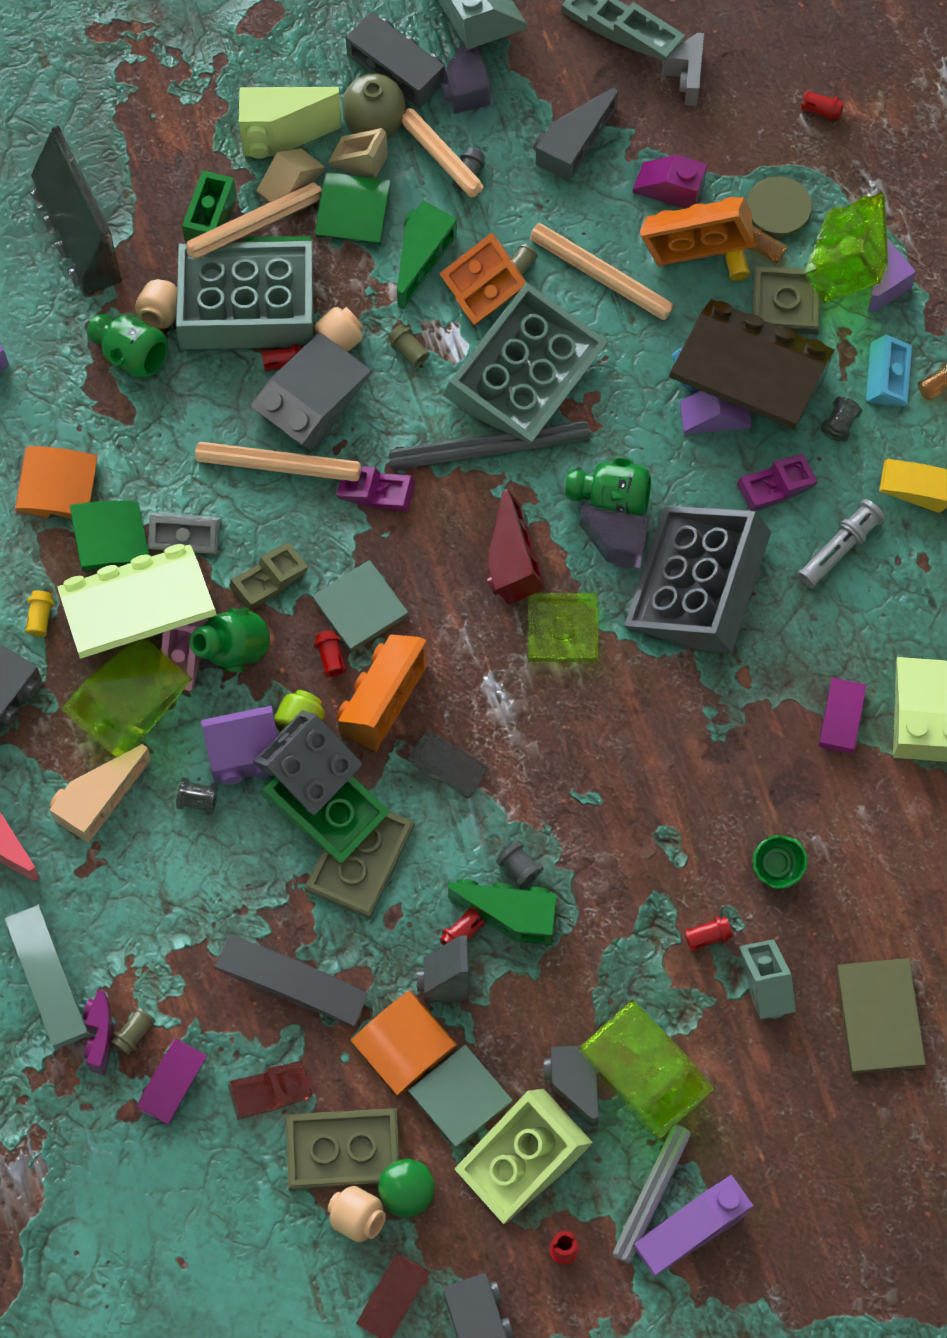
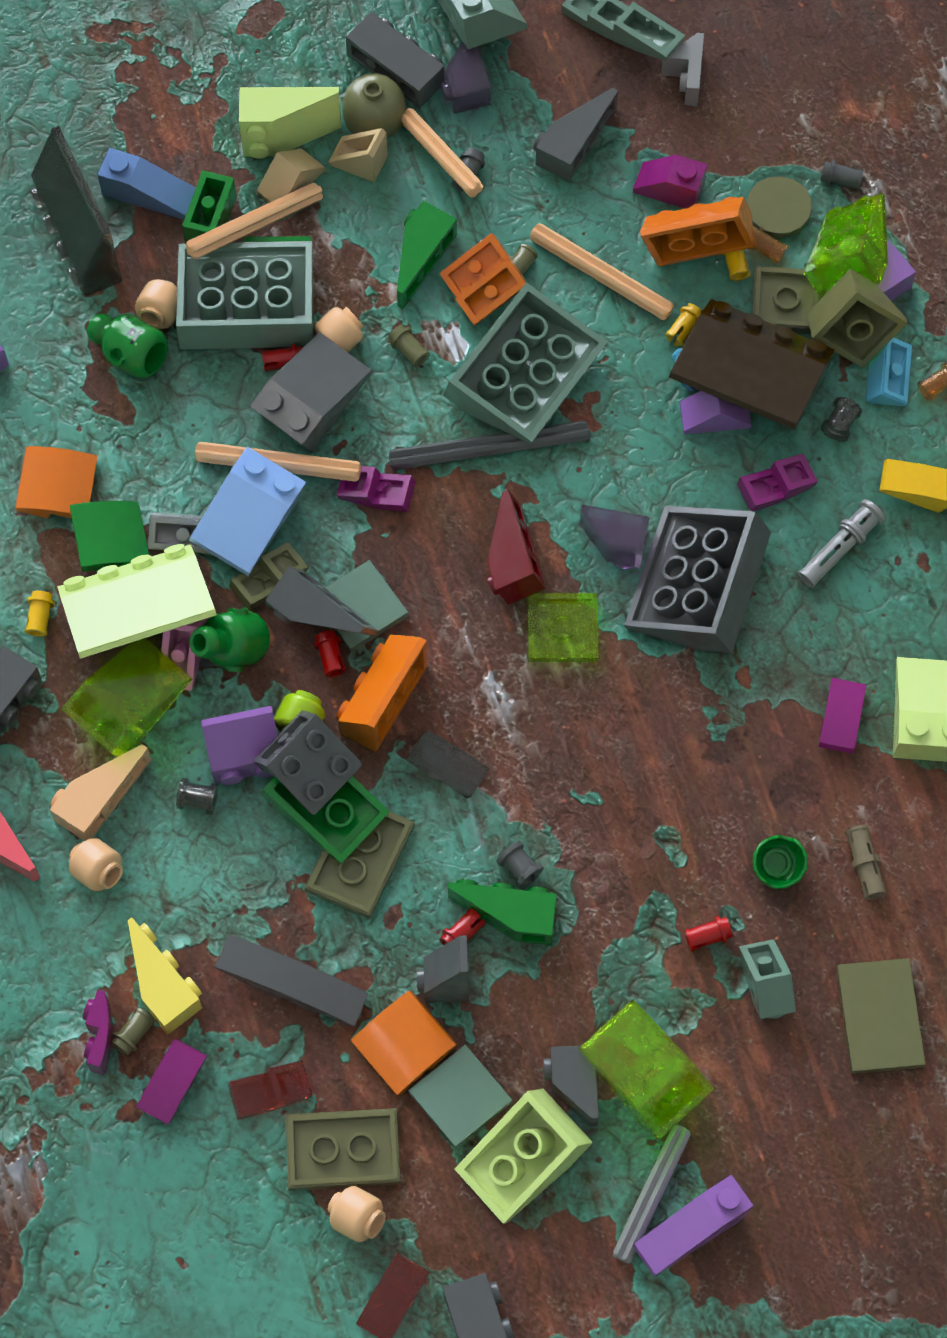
sand green slope [5,905,89,1050] -> none
green slope [315,172,391,245] -> none
green hair [378,1158,435,1219] -> none
red pin [549,1231,579,1265] -> none
green piece [565,457,651,521] -> none
red pin [801,90,844,122] -> none
none -> light nougat head [69,838,123,891]
none -> medium blue slope [98,148,196,220]
none -> light yellow slope [128,918,202,1035]
none -> light blue slope [189,447,306,576]
none -> dark grey slope [266,566,378,636]
none -> yellow pin [665,303,702,347]
none -> olive slope [807,268,908,368]
none -> dark grey pin [820,160,864,190]
none -> dark tan pin [845,825,887,900]

